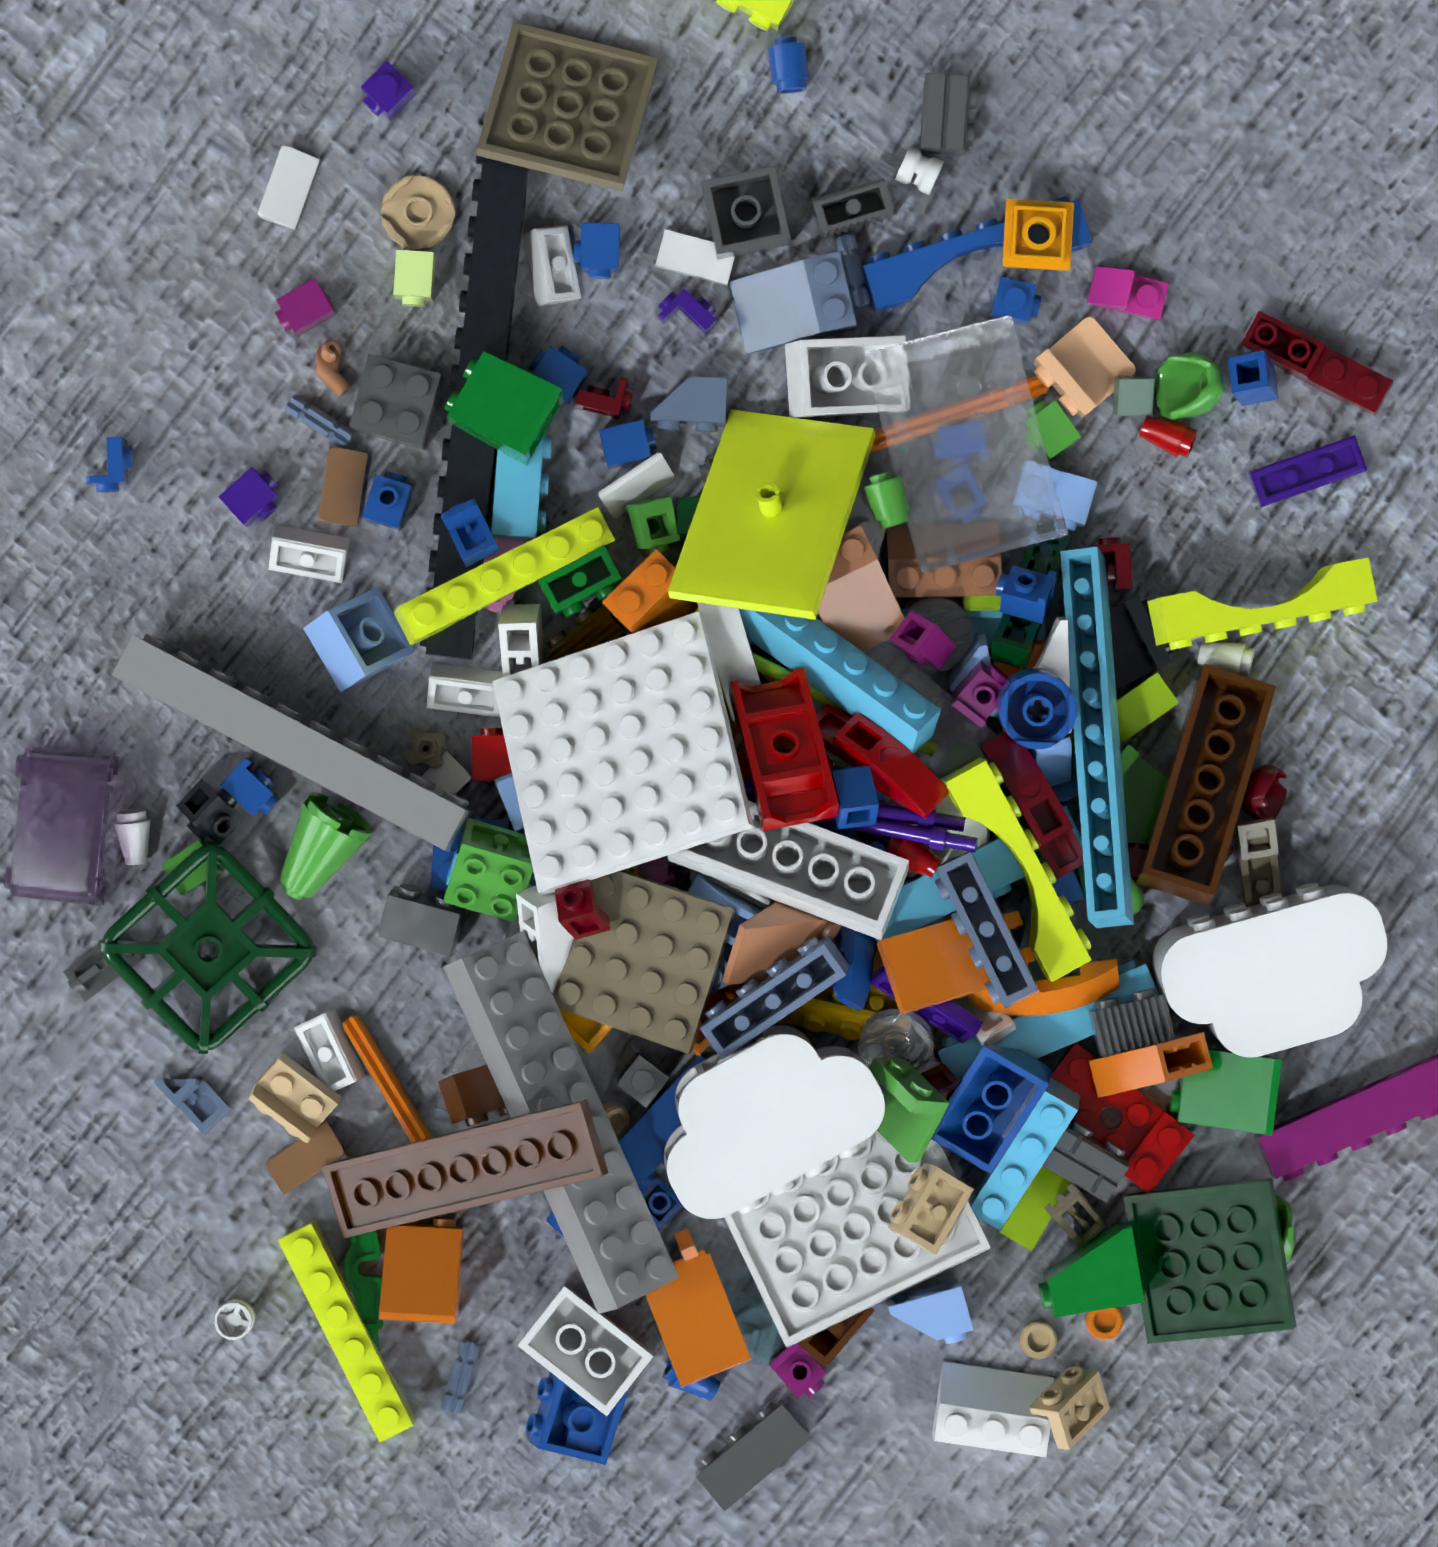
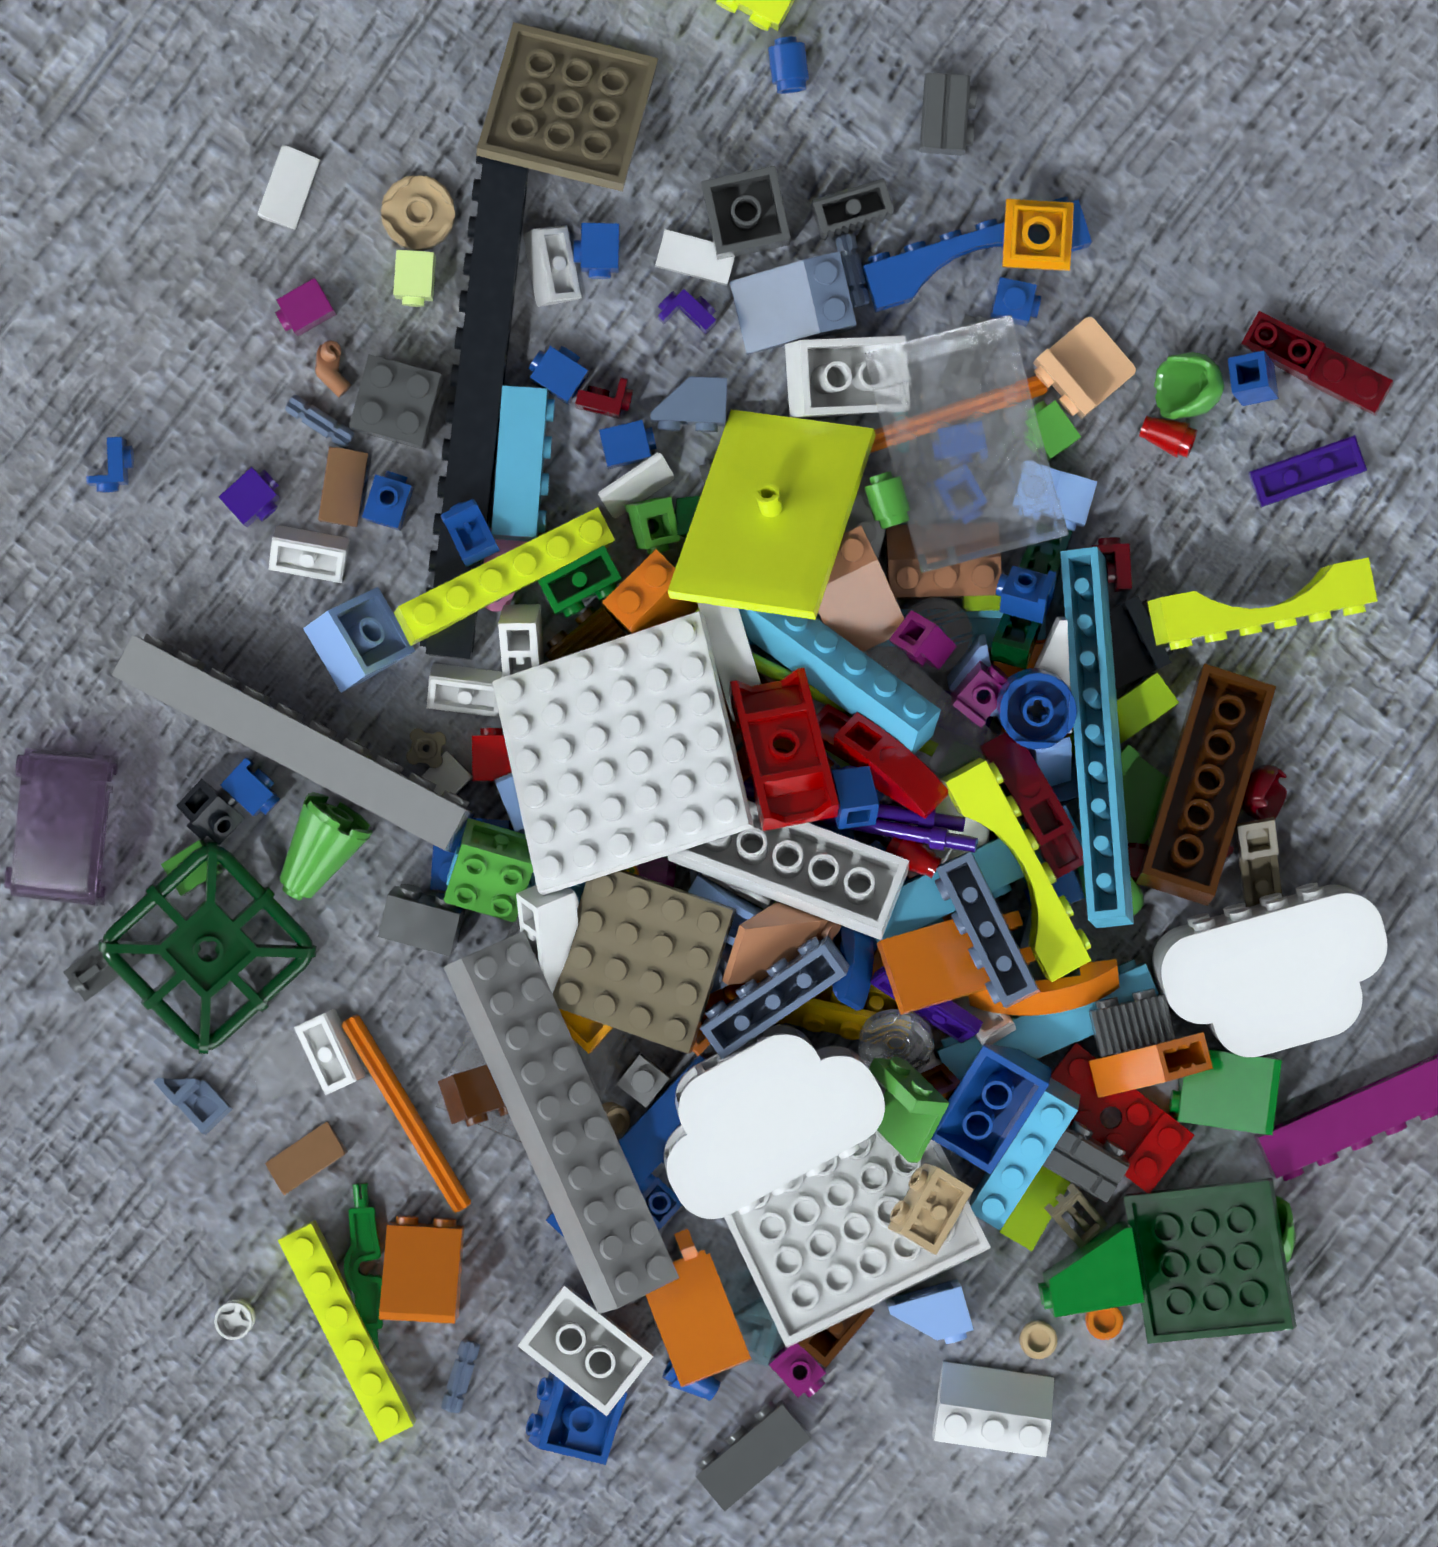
white cone [113,809,151,865] -> none
tan bracket [248,1052,341,1143] -> none
plate [322,1099,609,1238] -> none
dark purple brick [361,61,417,121] -> none
green slope [444,351,564,466] -> none
dark red bracket [555,879,611,940] -> none
white wheel [895,146,944,195] -> none
tan bracket [1029,1367,1110,1450] -> none
dark pink slope [1087,266,1169,321] -> none
sand green tile [1113,376,1155,416] -> none
white cone [1197,642,1255,677] -> none

